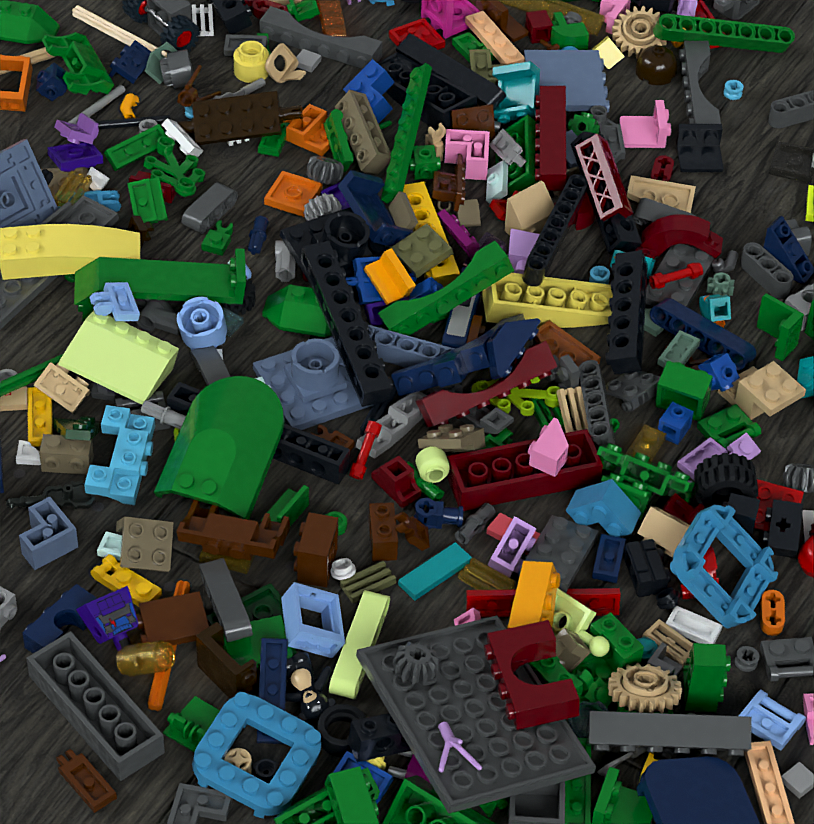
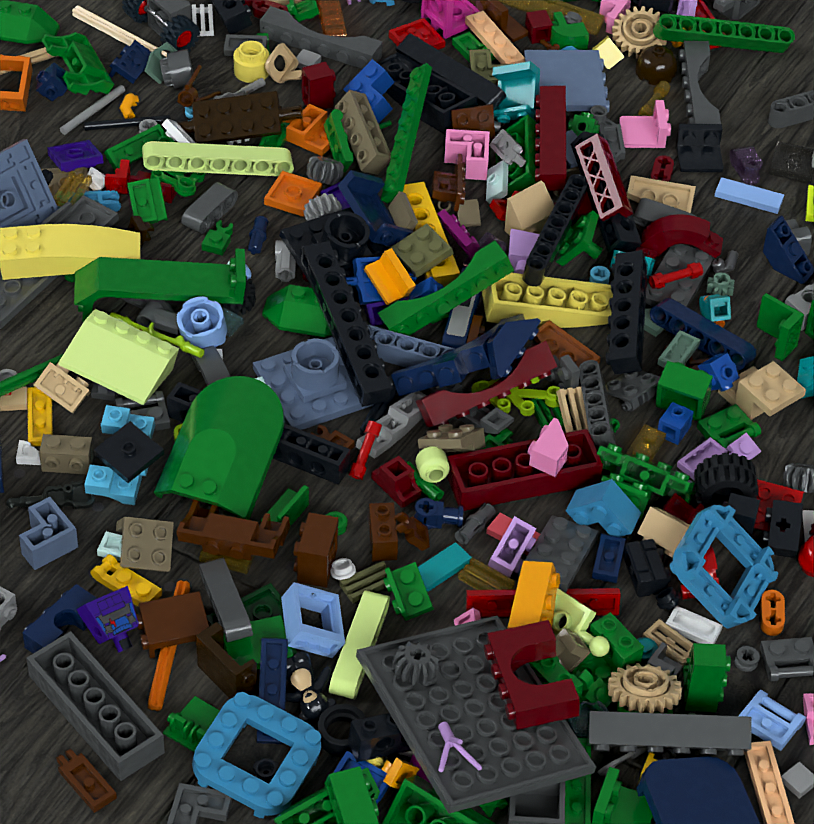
dark green wing [53,416,102,441] -> none
medium lavender bracket [54,113,99,144] -> none
light blue hinge [89,282,140,322] -> none
clear yellow piece [116,640,175,677] -> none
light grey axle [141,400,186,430] -> none
tan wheel [225,748,252,774] -> none
green brick [409,145,441,180] -> none
tan plate [425,123,446,161] -> none
medium azure bush [723,80,744,100] -> none
dark grey beam [740,242,793,299] -> none
none -> black plate [94,421,164,483]
none -> red bracket [105,159,131,194]
none -> lime piece [110,312,205,358]
none -> yellowish green beam [142,141,294,176]
none -> dark red brick [302,62,336,109]
none -> light orange tile [382,757,419,790]
none -> green bracket [383,562,434,621]
none -> green plate [556,210,603,267]
none -> clear yellow bar [638,81,670,116]
none -> light blue tile [714,177,784,214]
none -> clear purple piece [729,146,763,185]

